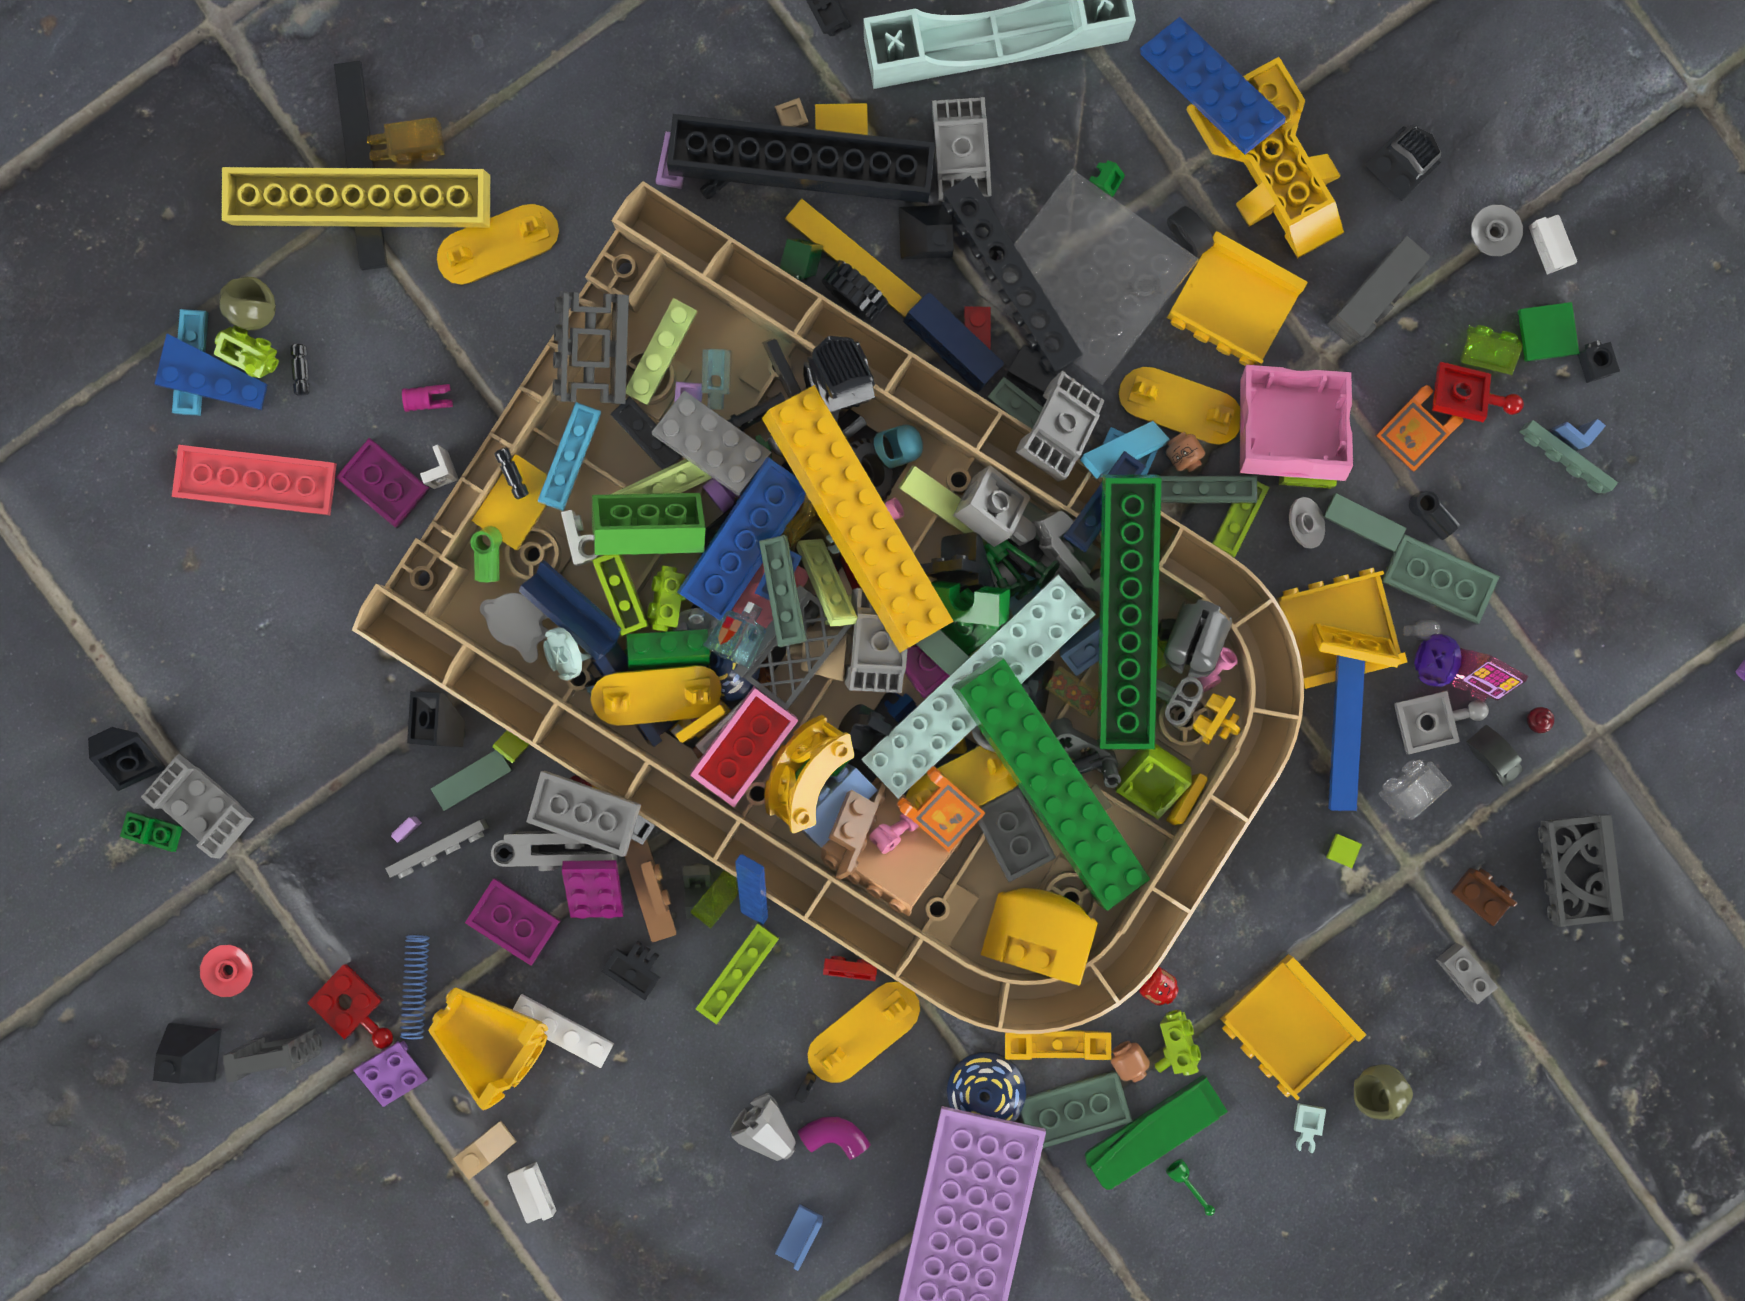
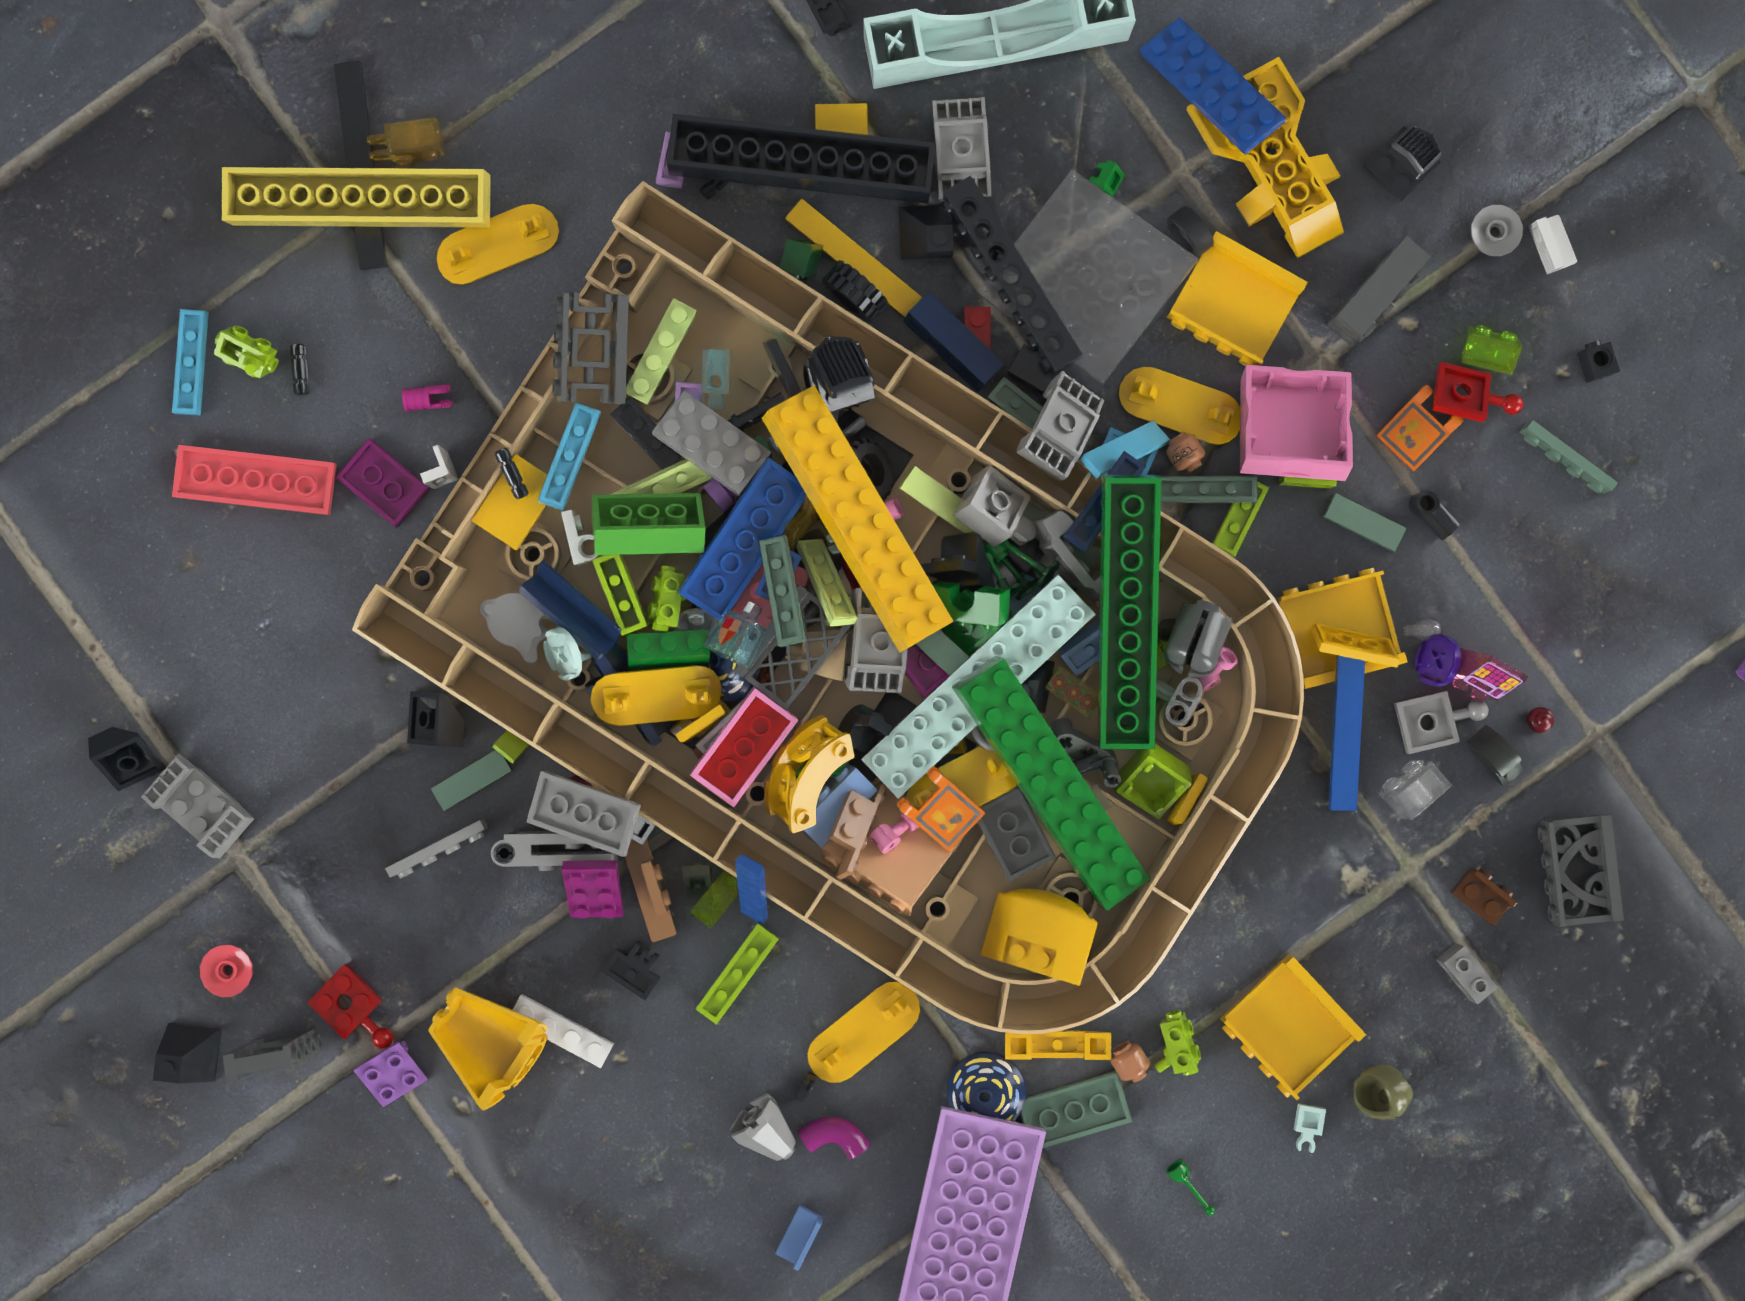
green slope [120,811,183,852] -> none
blue wing [155,334,268,410] -> none
olive piece [219,277,276,331] -> none
lavender tile [391,816,422,843] -> none
medium blue piece [400,935,430,1039] -> none
tan slope [453,1121,517,1180] -> none
magenta plate [465,878,561,966] -> none
bright green piece [470,526,503,583] -> none
white panel [507,1162,557,1223] -> none
tan tile [775,98,809,128] -> none
red plate [823,956,877,981] -> none
medium azure helmet [874,424,923,469] -> none
blue tile [885,693,917,723] -> none
green piece [1085,1074,1228,1190] -> none
red head [1139,966,1178,1006] -> none
yellow hips [1192,693,1241,745] -> none
light grey dish [1289,497,1325,549] -> none
lime tile [1326,834,1362,868] -> none
sand green tile [1382,534,1500,624] -> none
green tile [1518,302,1580,362] -> none
medium blue panel [1549,419,1606,451] -> none

